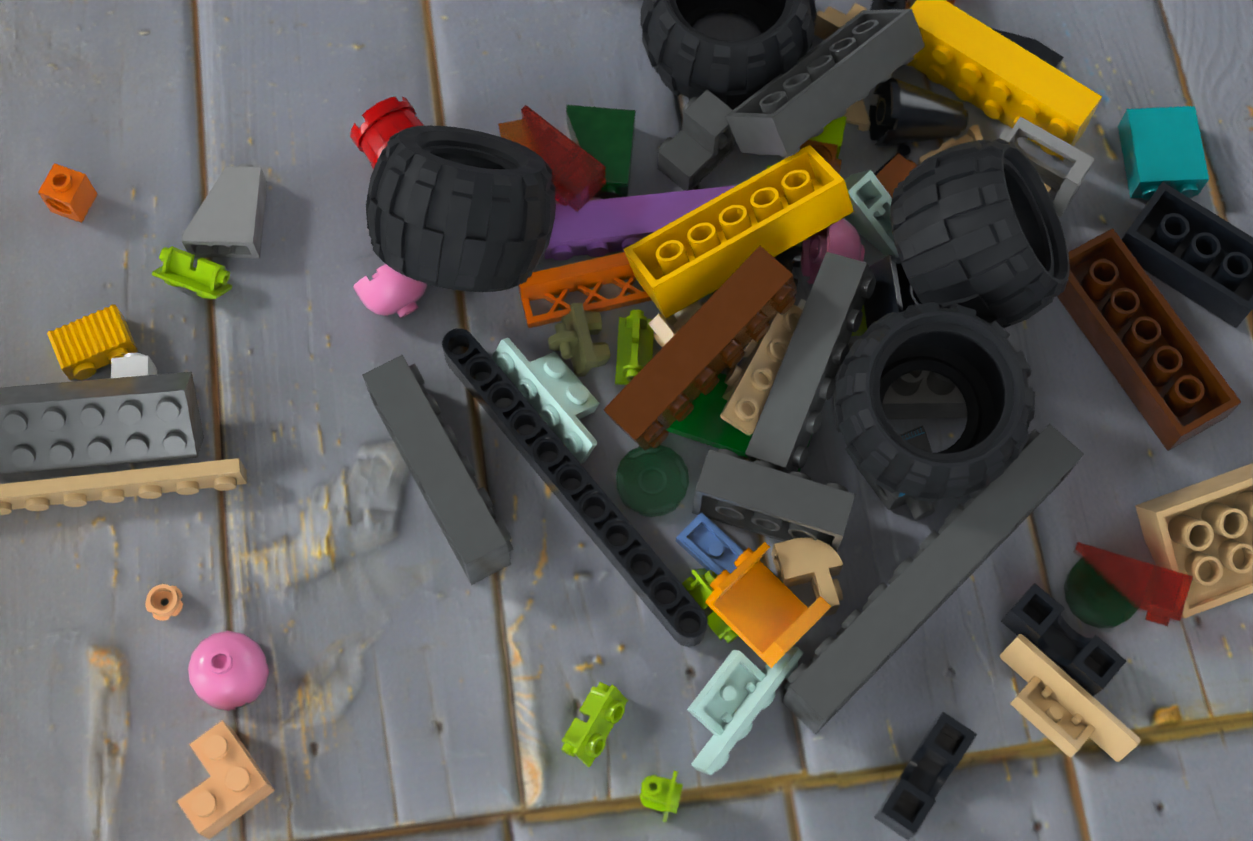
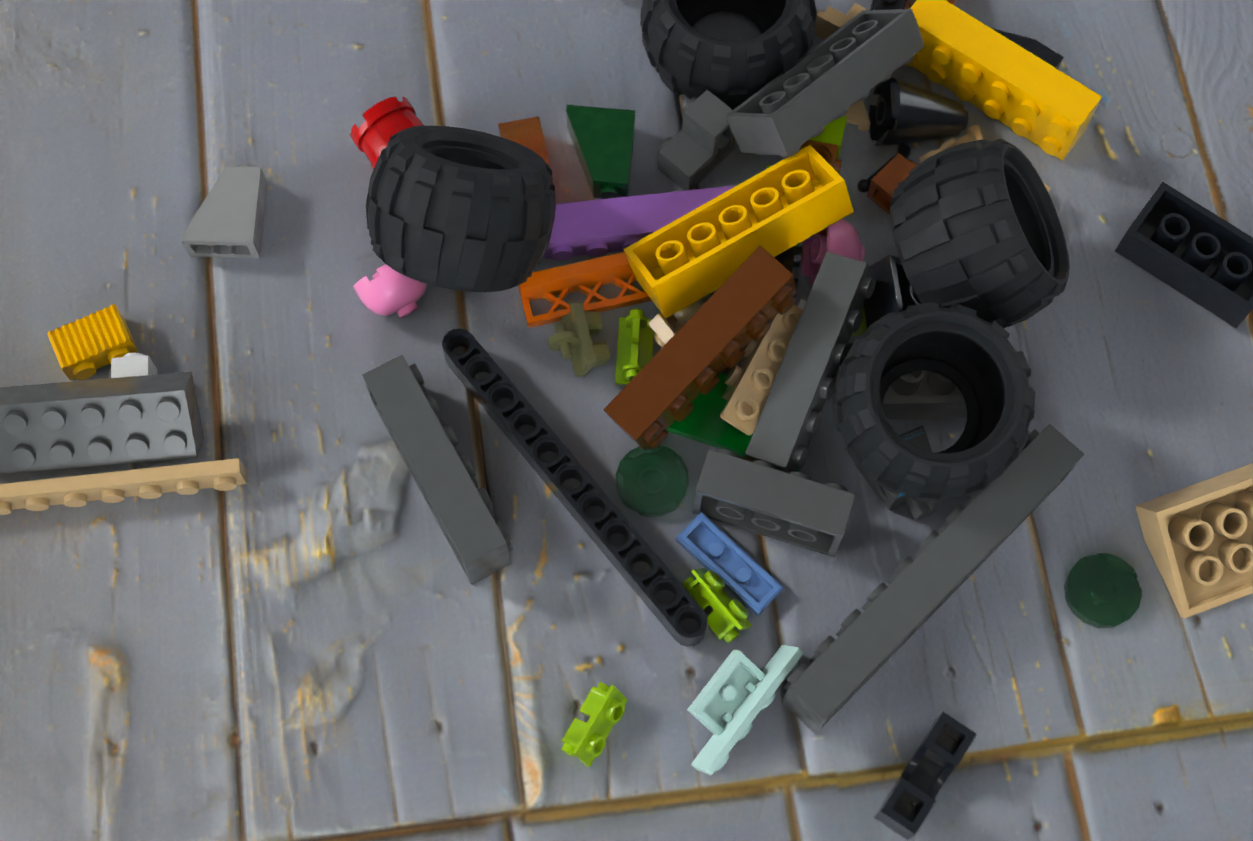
orange brick [38,163,98,223] -> none
light nougat plate [145,584,183,621] -> none
lime hinge [151,246,233,299] -> none
light nougat brick [177,720,275,840] -> none
bright pink cylinder [188,631,269,711] -> none
light aqua bracket [491,338,600,464] -> none
clear red slope [521,105,606,212] -> none
lime hinge [640,770,683,822] -> none
light orange panel [705,542,831,668] -> none
tan brick [771,537,843,617] -> none
light aqua slope [844,169,899,257] -> none
light grey panel [998,116,1095,217] -> none
tan bracket [1000,634,1141,762] -> none
black arch [1001,583,1126,696] -> none
reddish brown brick [1057,228,1241,451] -> none
clear red slope [1073,542,1193,627] -> none
teal brick [1118,106,1209,201] -> none

